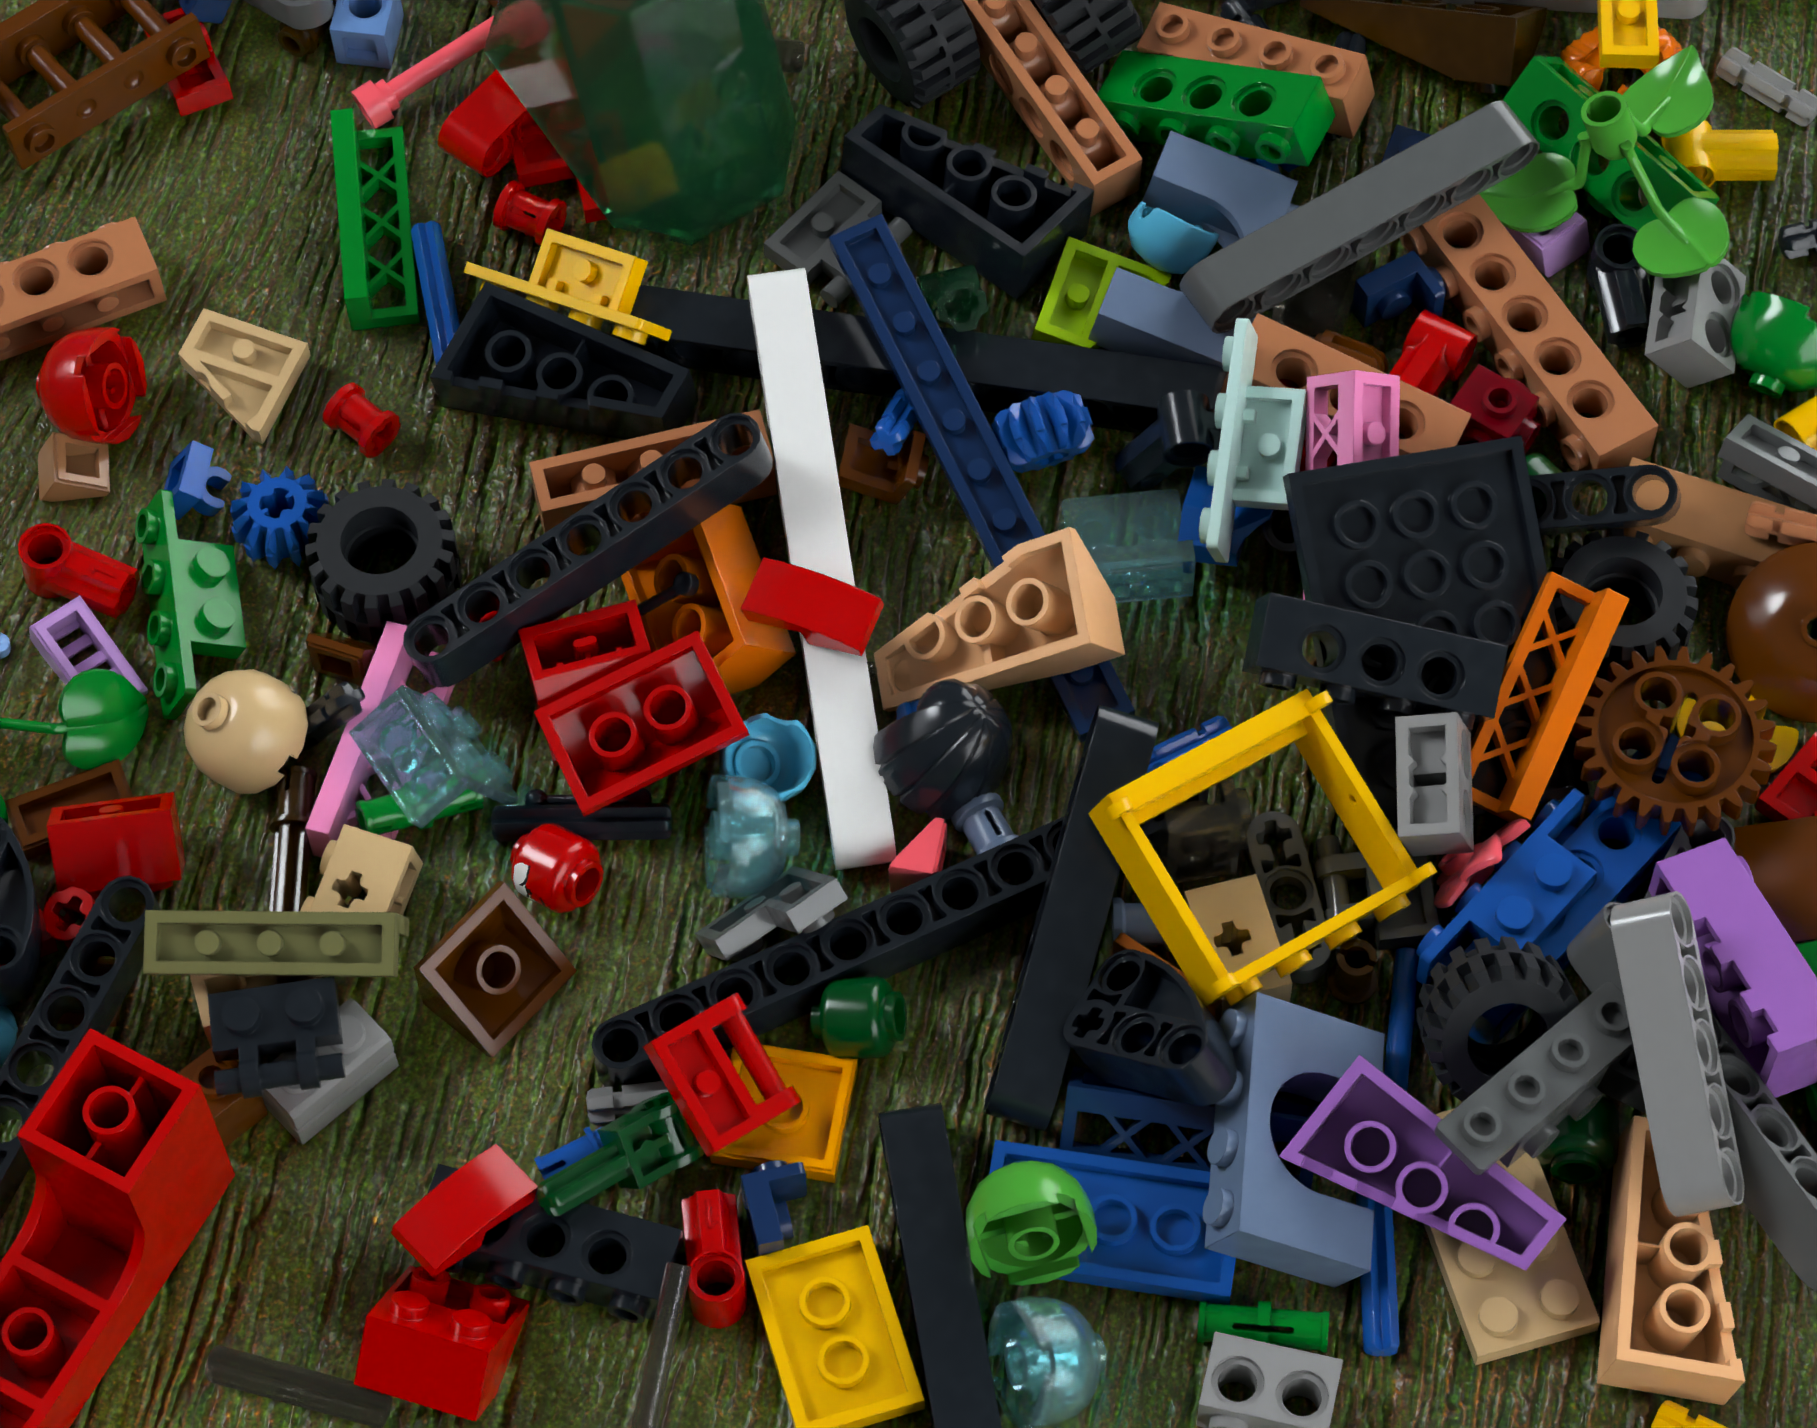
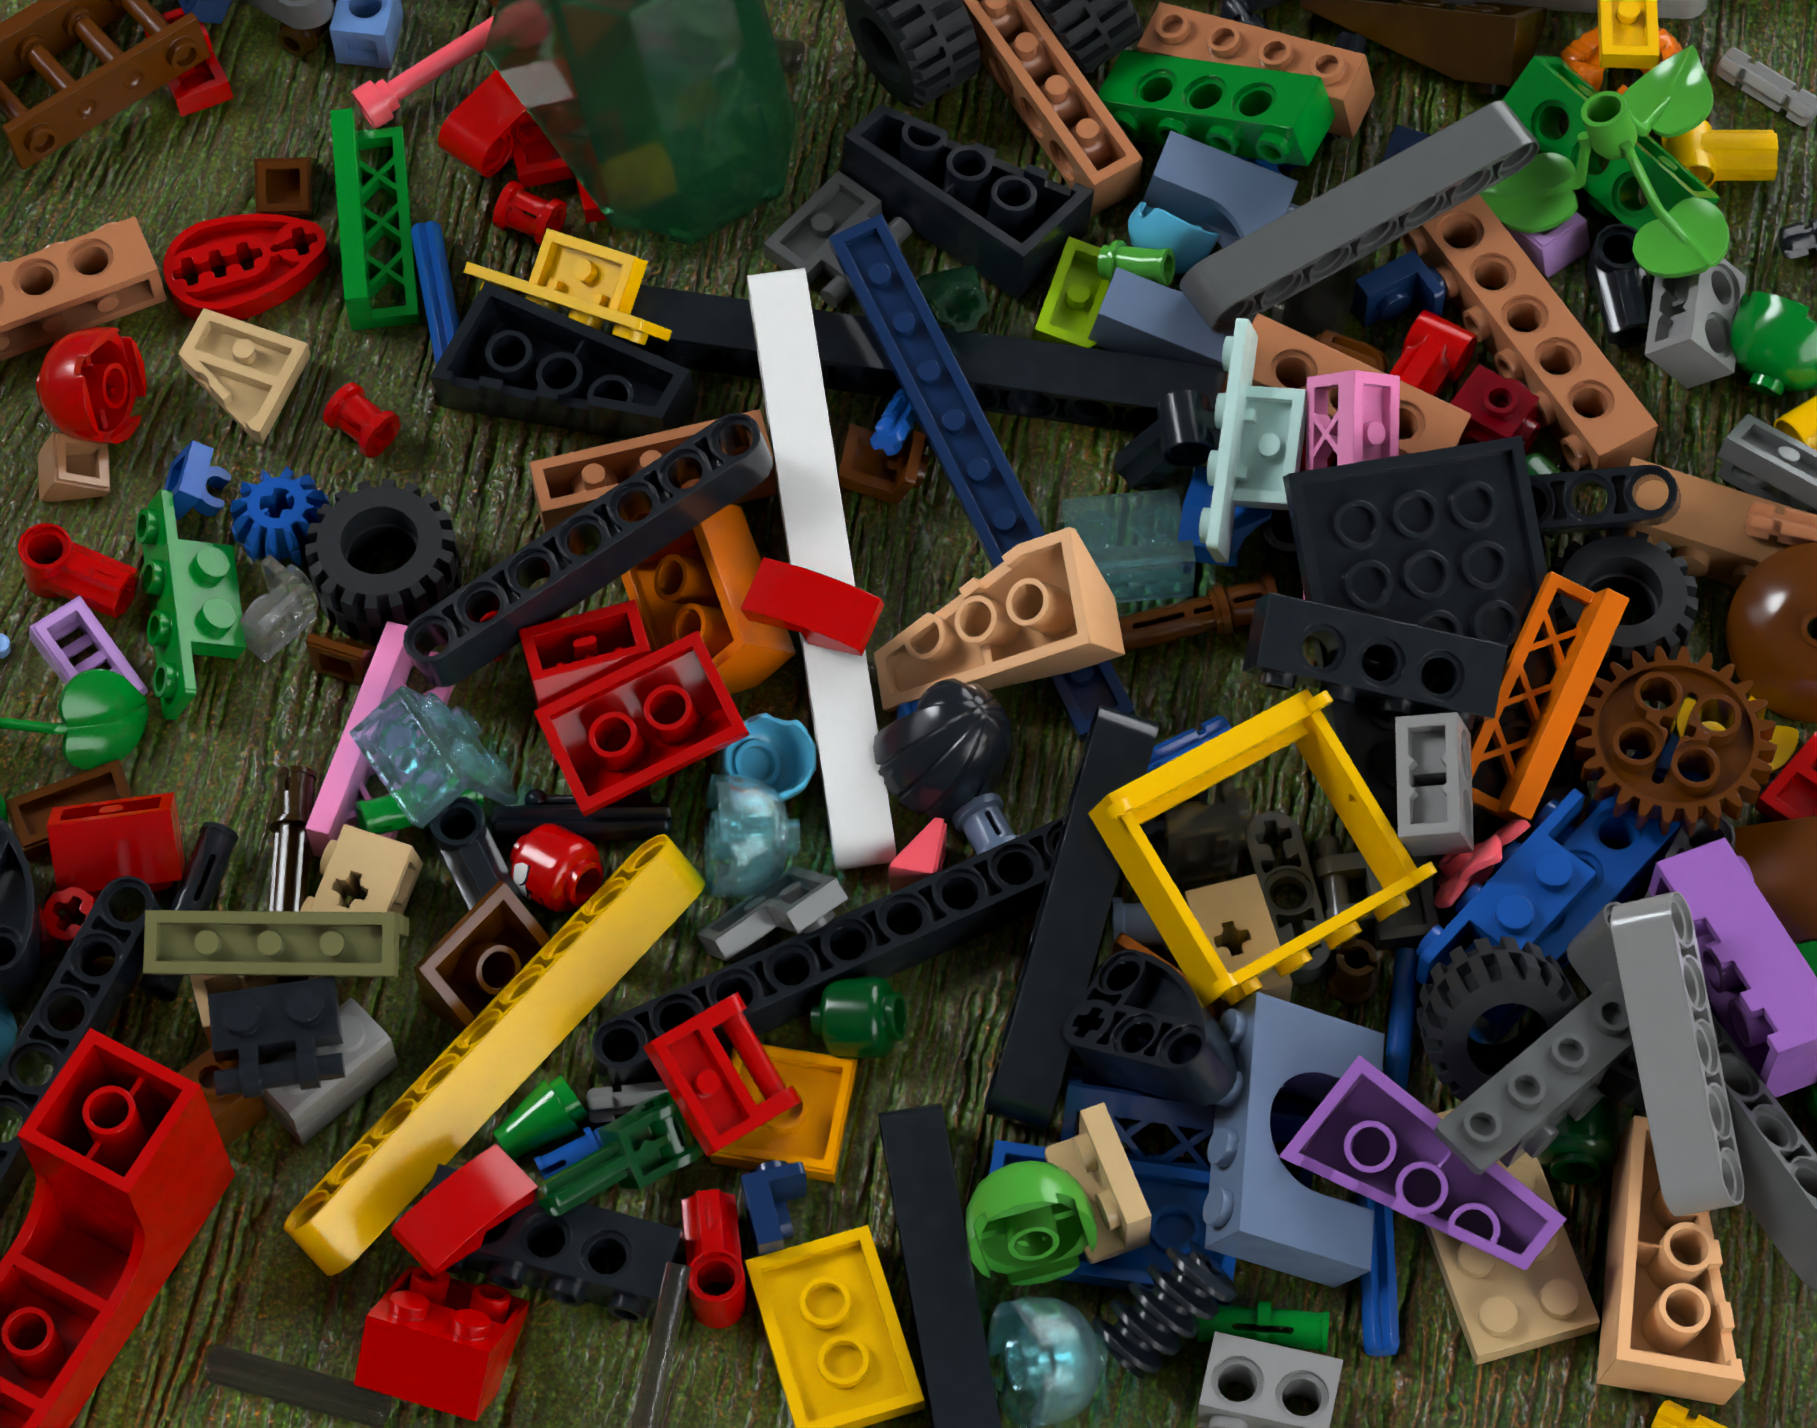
tan cylinder [183,669,308,794] -> none
black axle [302,682,365,751] -> none
black hinge [637,571,699,616] -> none
blue gear [991,390,1095,473] -> none
none -> black pin [139,822,239,1002]
none -> red piece [163,213,330,321]
none -> clear bracket [240,555,317,663]
none -> reddish brown slope [254,157,316,215]
none -> yellow beam [283,834,705,1276]
none -> black piece [429,796,522,912]
none -> green cone [492,1075,590,1161]
none -> tan bracket [1045,1102,1152,1264]
none -> black piece [1091,1241,1237,1379]
none -> bright green pin [1097,240,1176,285]
none -> reddish brown pin [1119,571,1278,652]

